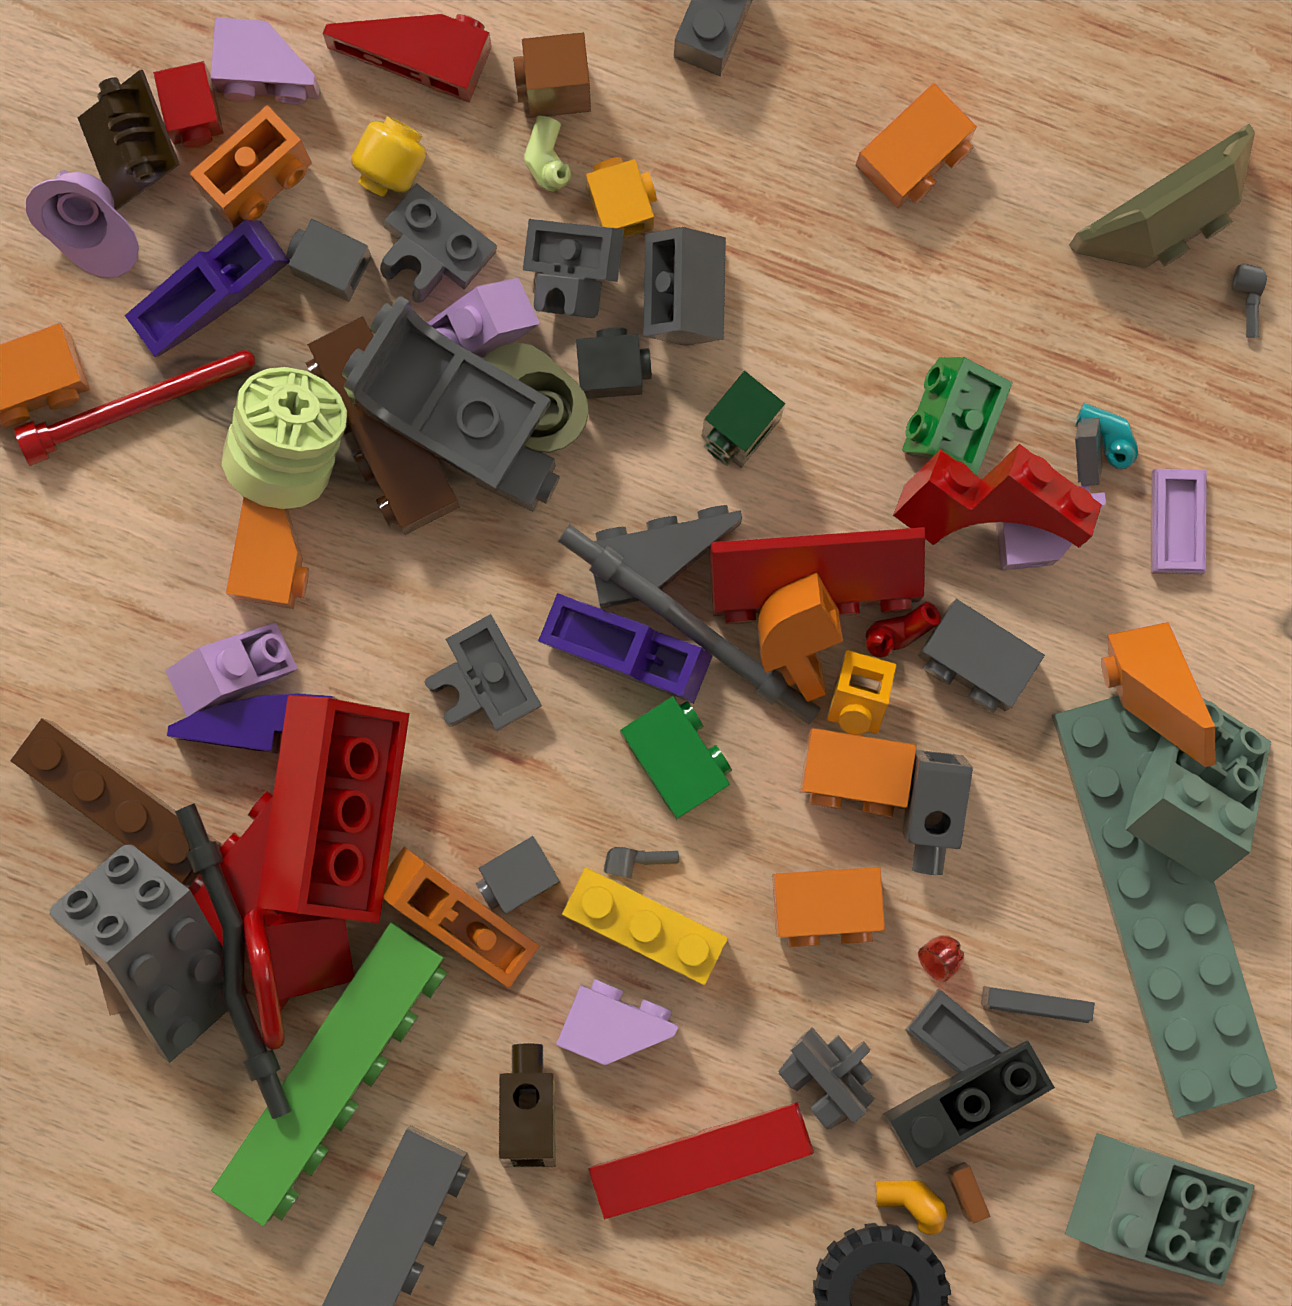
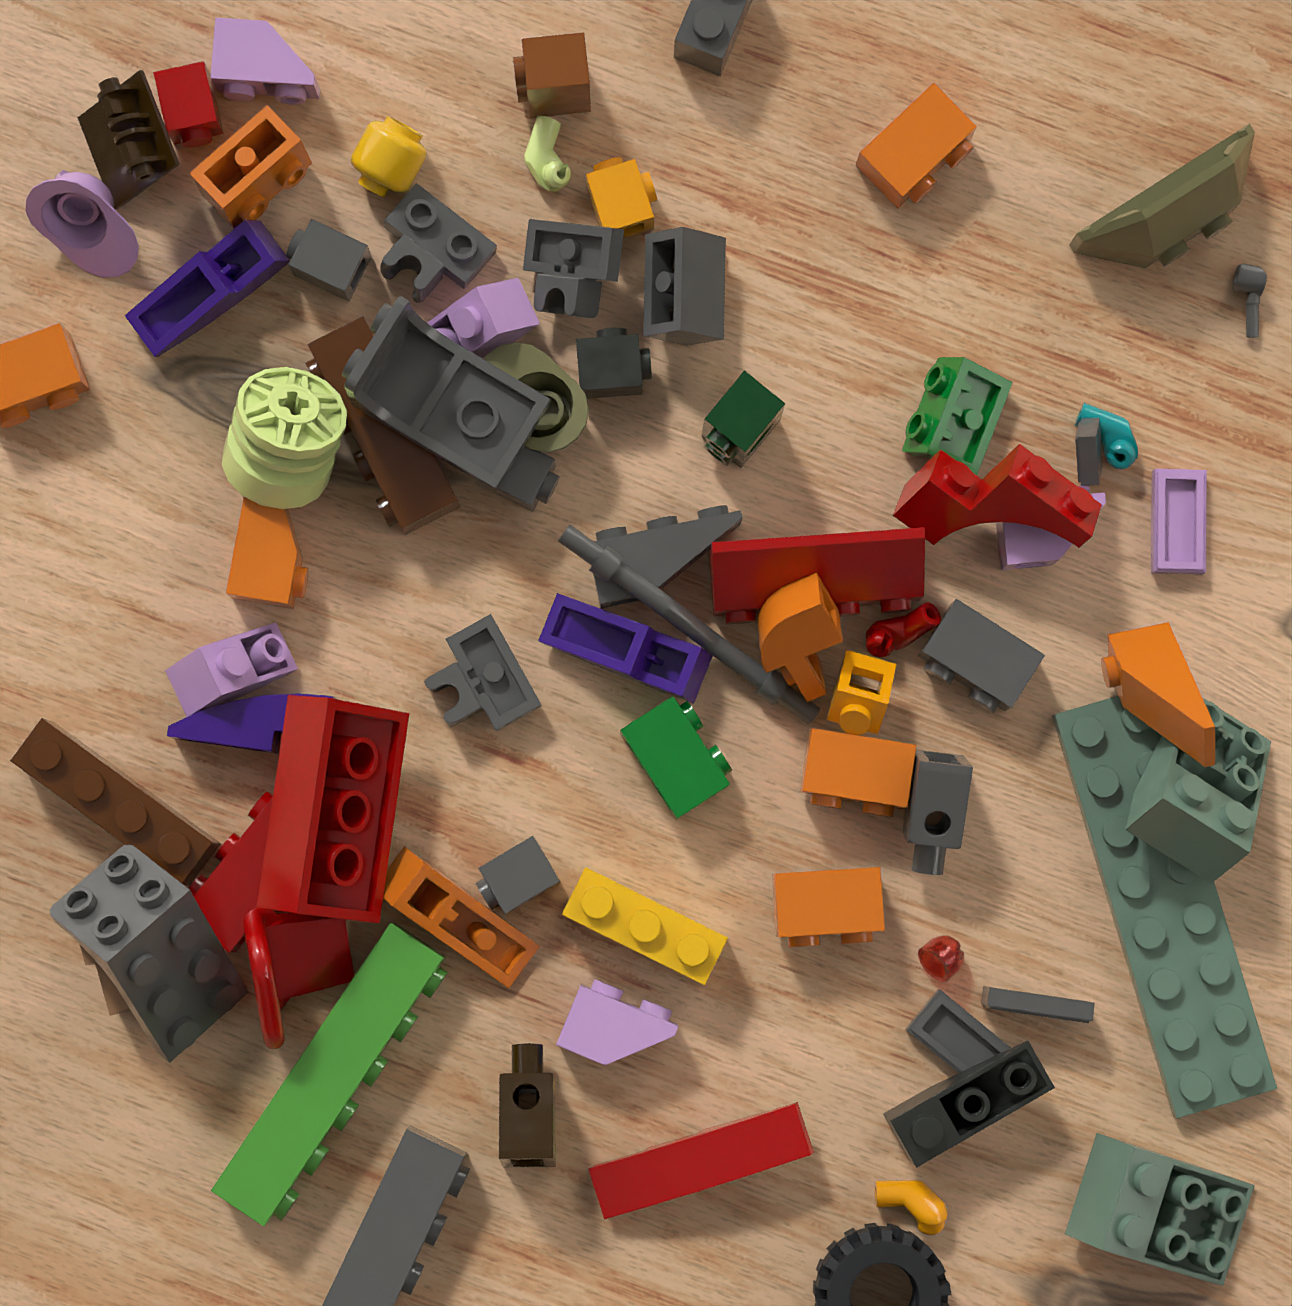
red piece [14,350,255,466] -> none
pearl dark grey bar [175,803,292,1119] -> none
red slope [322,14,492,103] -> none
dark grey hand [604,847,679,879] -> none
dark grey hips [778,1027,875,1129] -> none
dark orange tile [946,1162,991,1224] -> none

